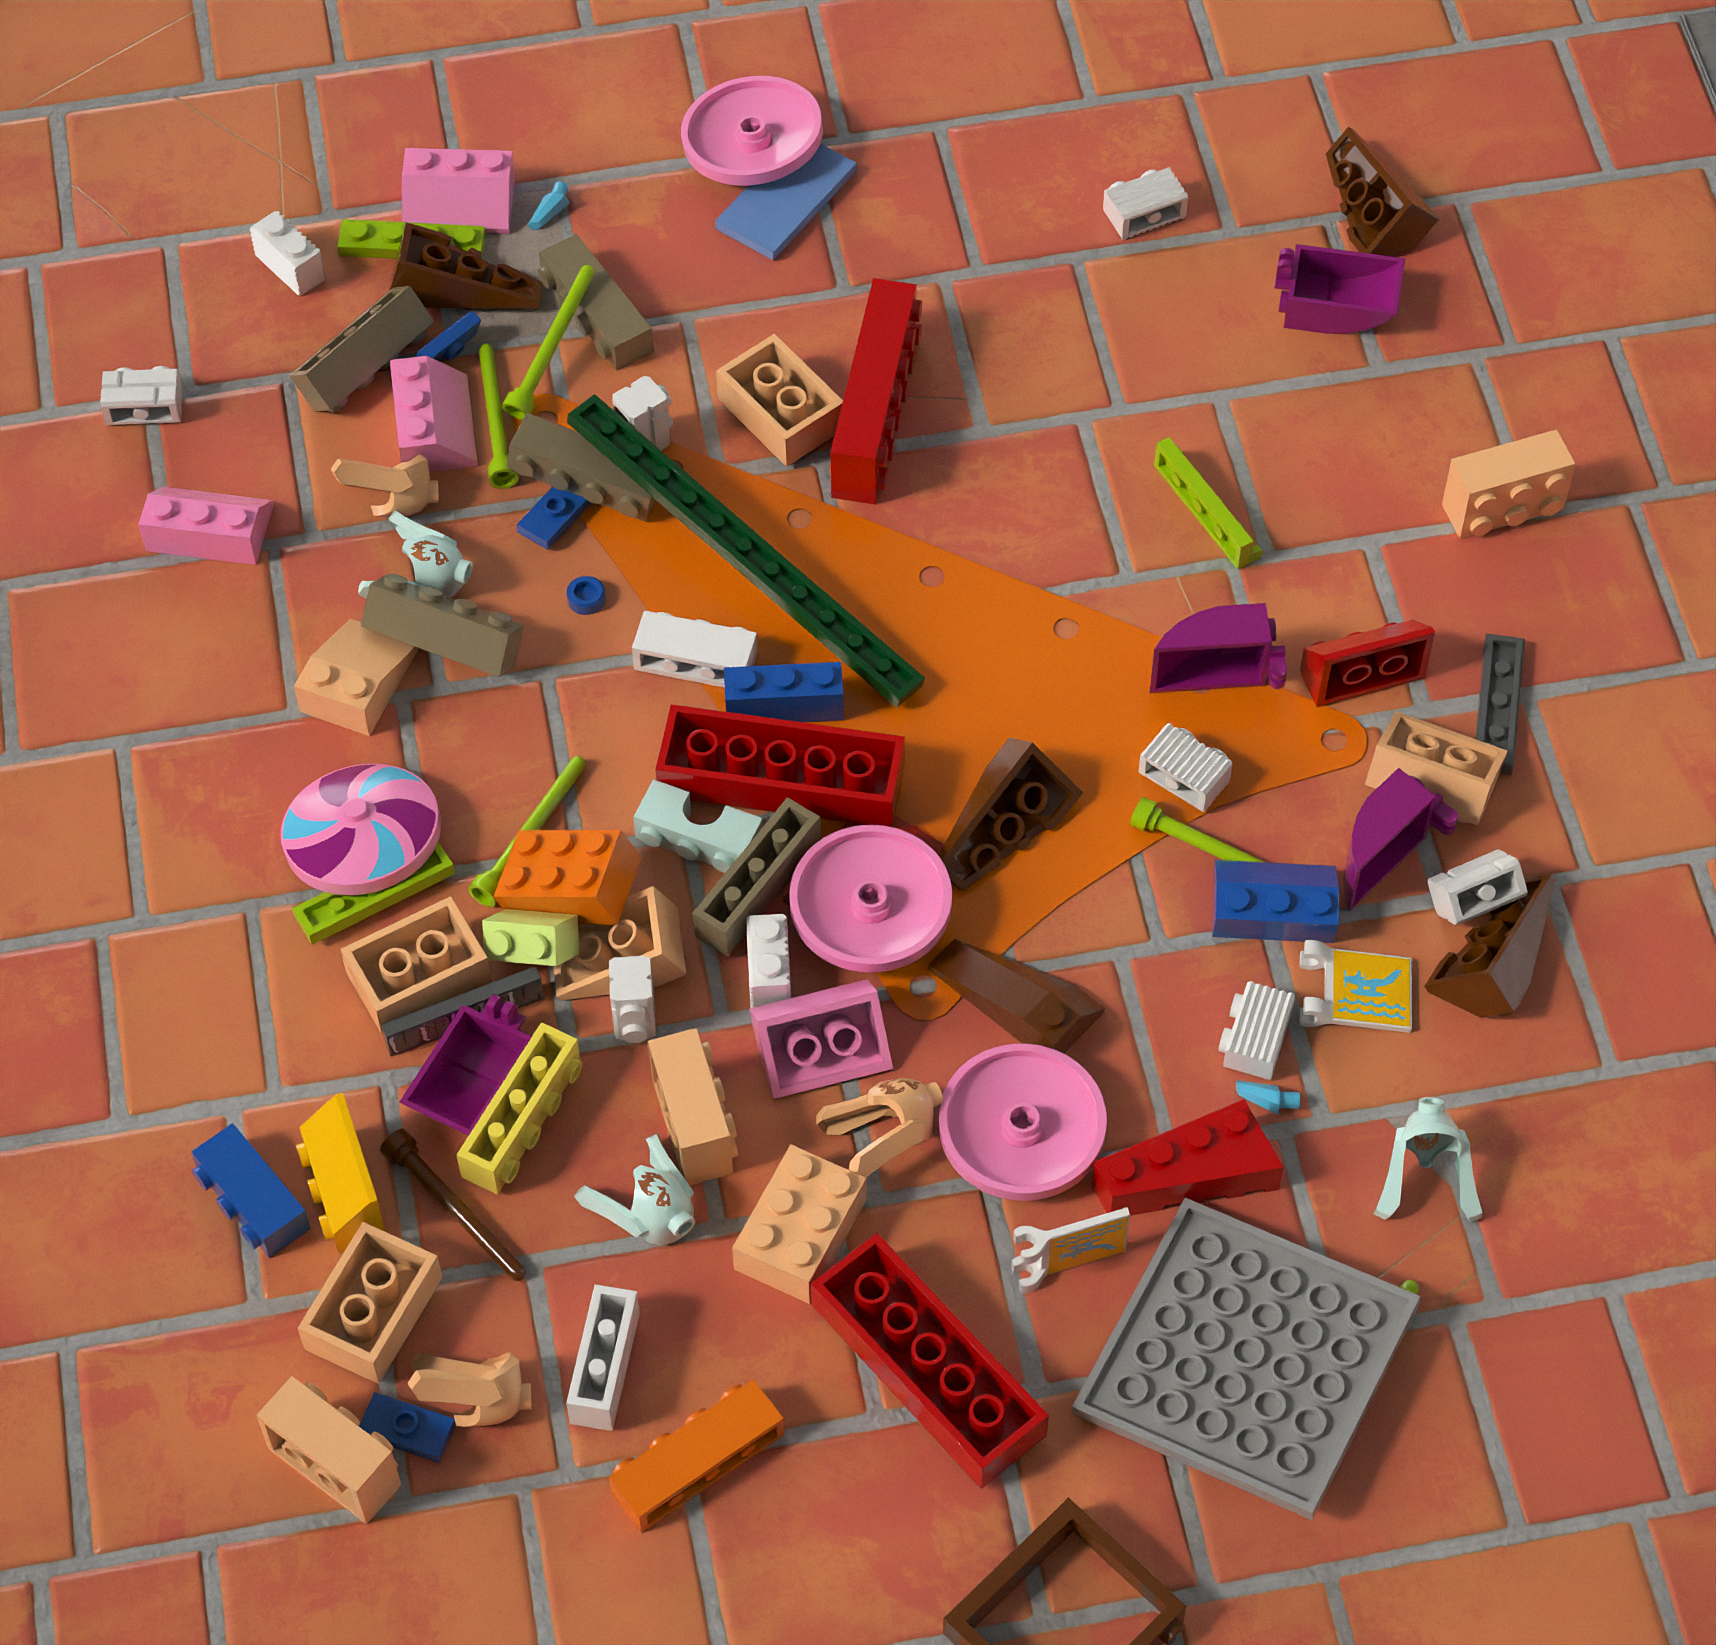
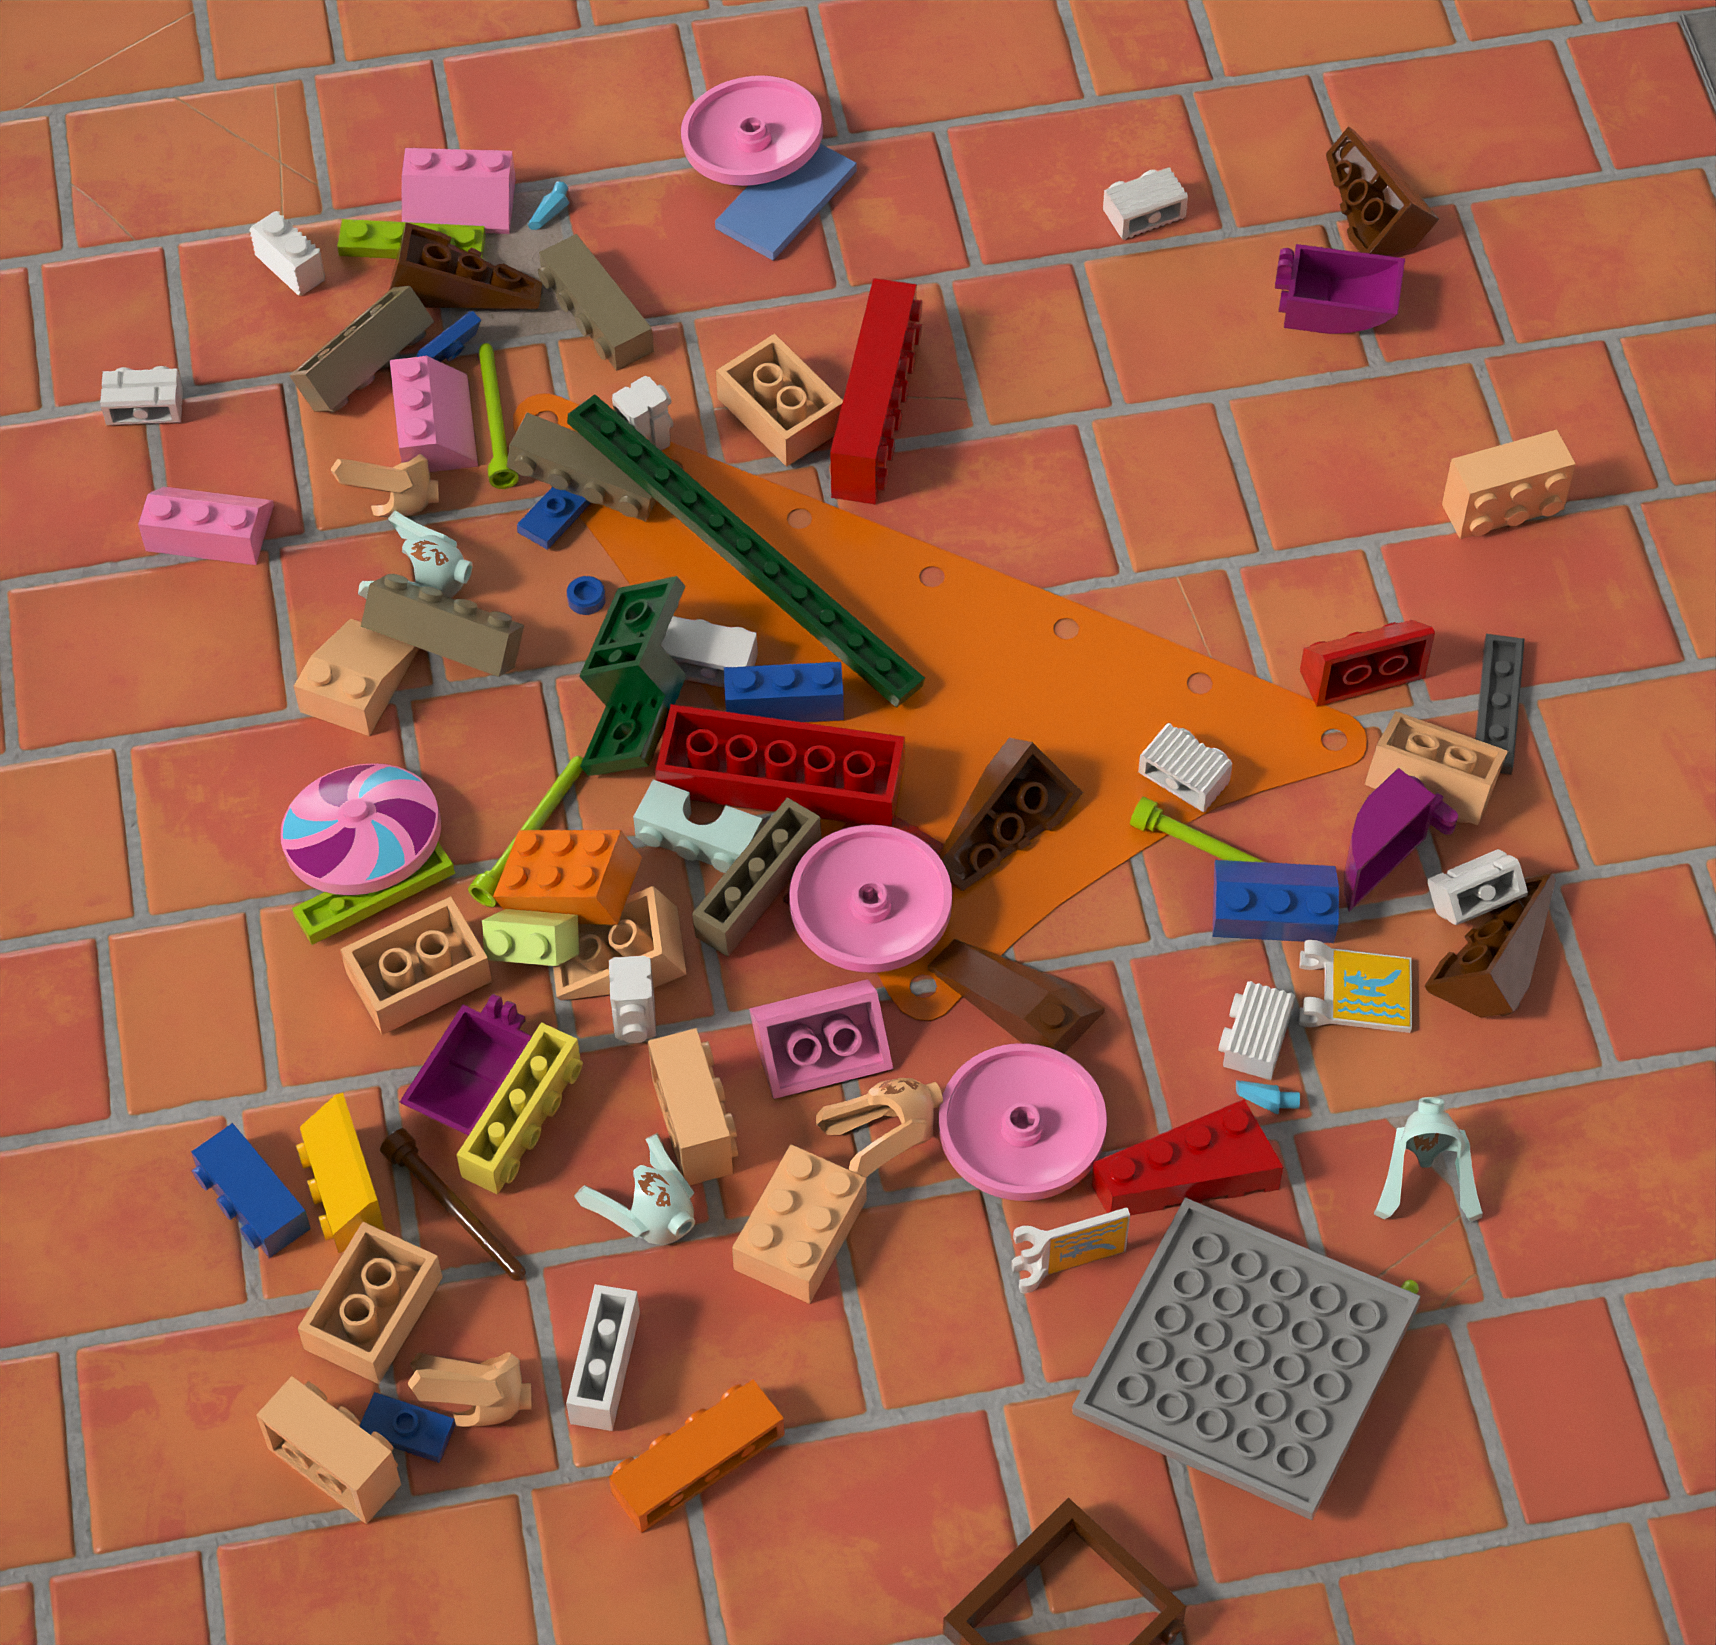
dark grey tile [381,967,544,1056] -> none
lime piece [502,265,595,421] -> none
white brick [746,914,791,1008] -> none
red brick [811,1232,1049,1489] -> none
magenta piece [1149,603,1287,693] -> none
lime hinge [1154,437,1264,570] -> none
none -> dark green bracket [579,576,687,776]

